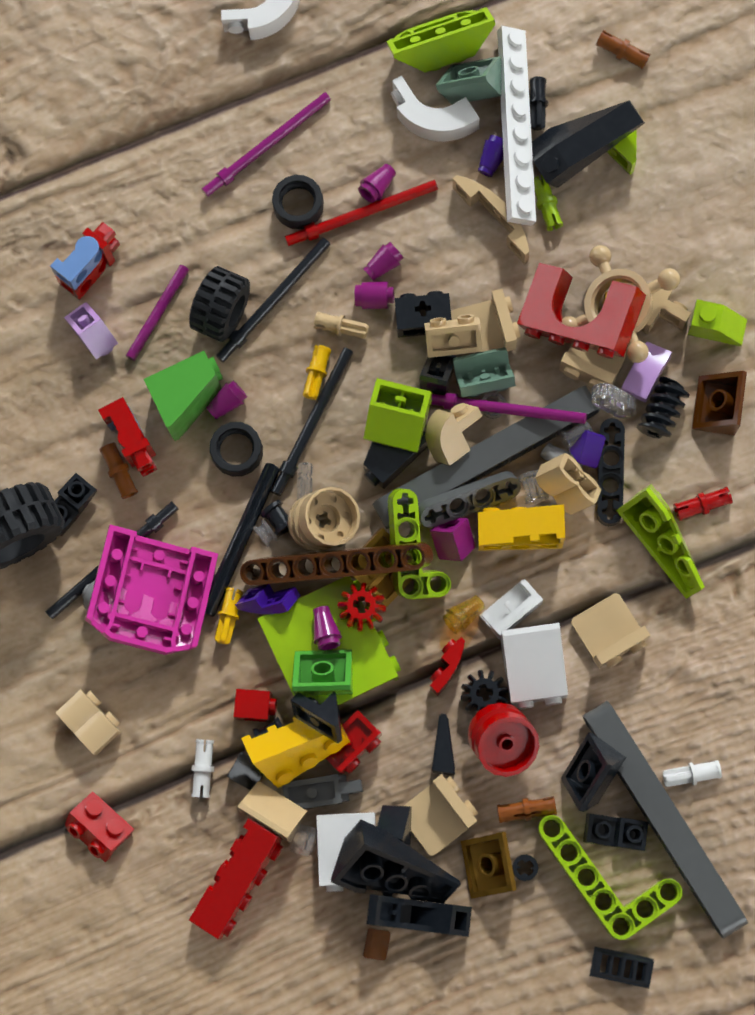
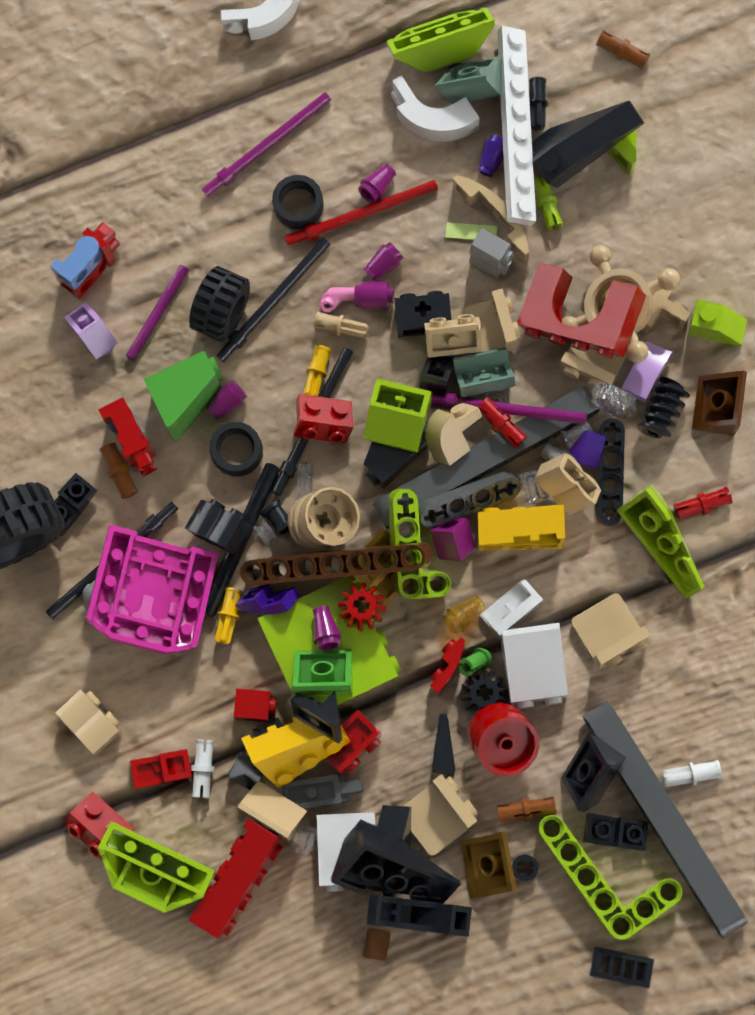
none -> lime wedge [98,821,216,913]
none -> red slope [129,749,192,790]
none -> black brick [185,499,251,555]
none -> red bracket [293,394,354,444]
none -> bright pink arm [319,287,355,313]
none -> yellowish green window [445,222,497,241]
none -> bright green pin [458,648,492,676]
none -> light grey brick [469,228,514,279]
none -> red pin [478,397,527,449]

